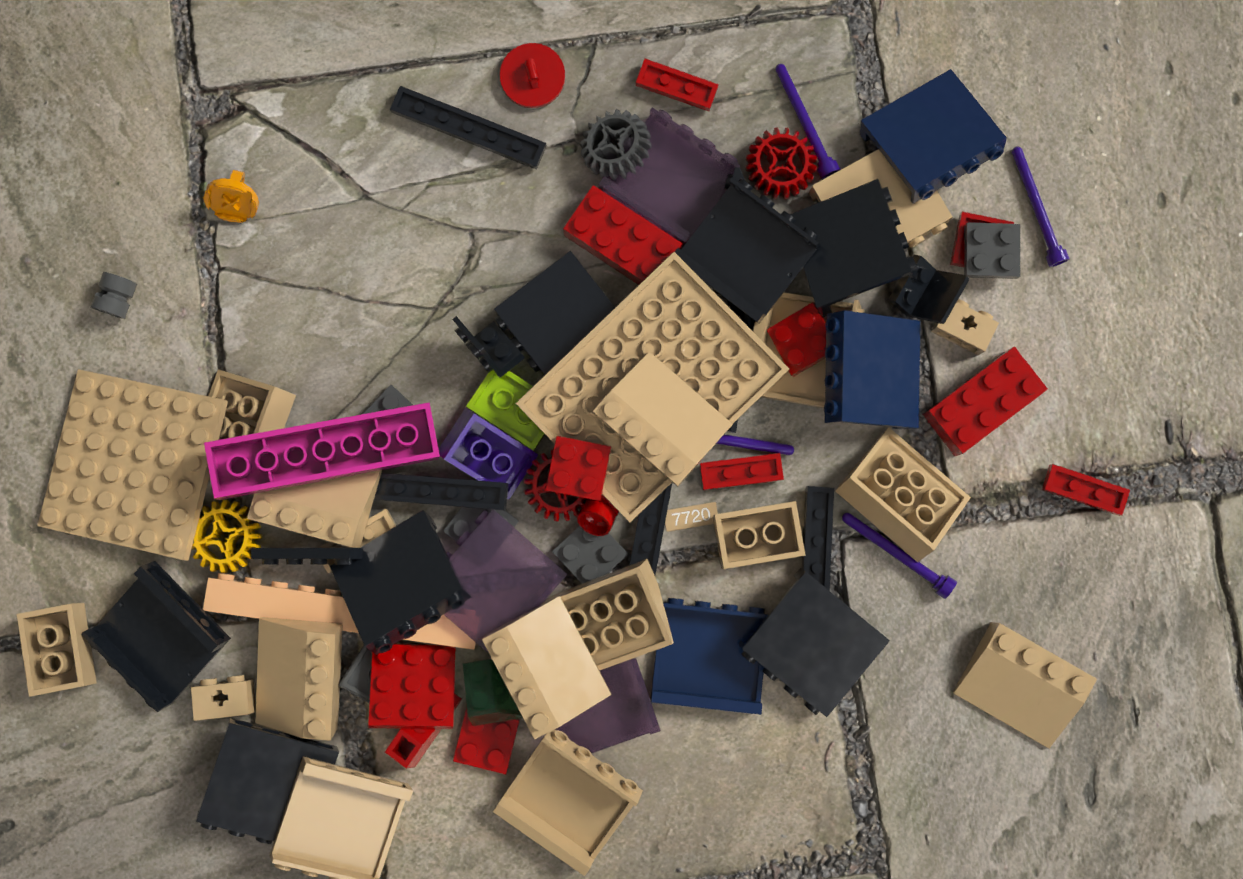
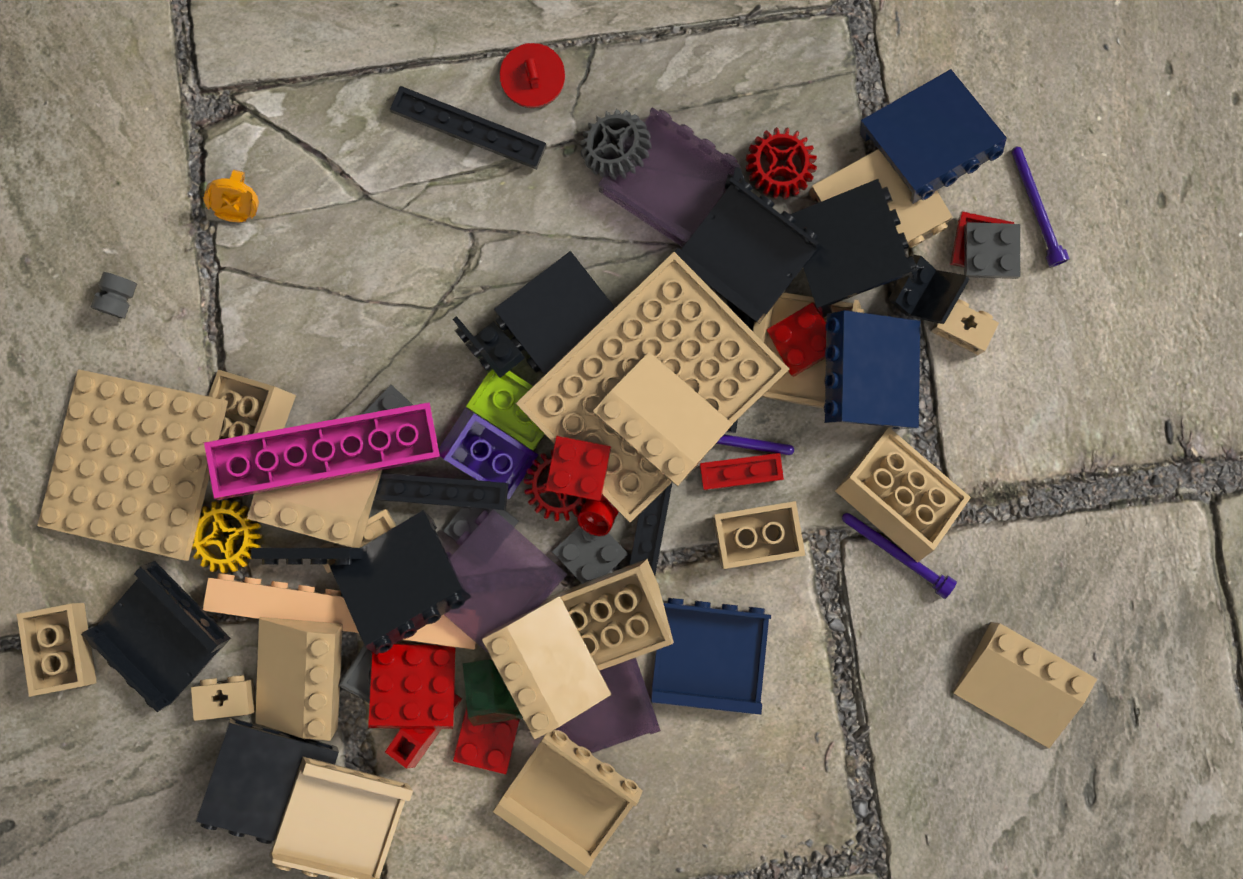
red brick [563,185,682,285] -> none
red plate [636,59,719,112] -> none
tan sticker [665,502,718,532] -> none
black panel [738,568,890,717] -> none
dark purple piece [775,64,841,180] -> none
black plate [802,486,834,591] -> none
red brick [922,346,1048,456] -> none
red plate [1042,464,1130,516] -> none

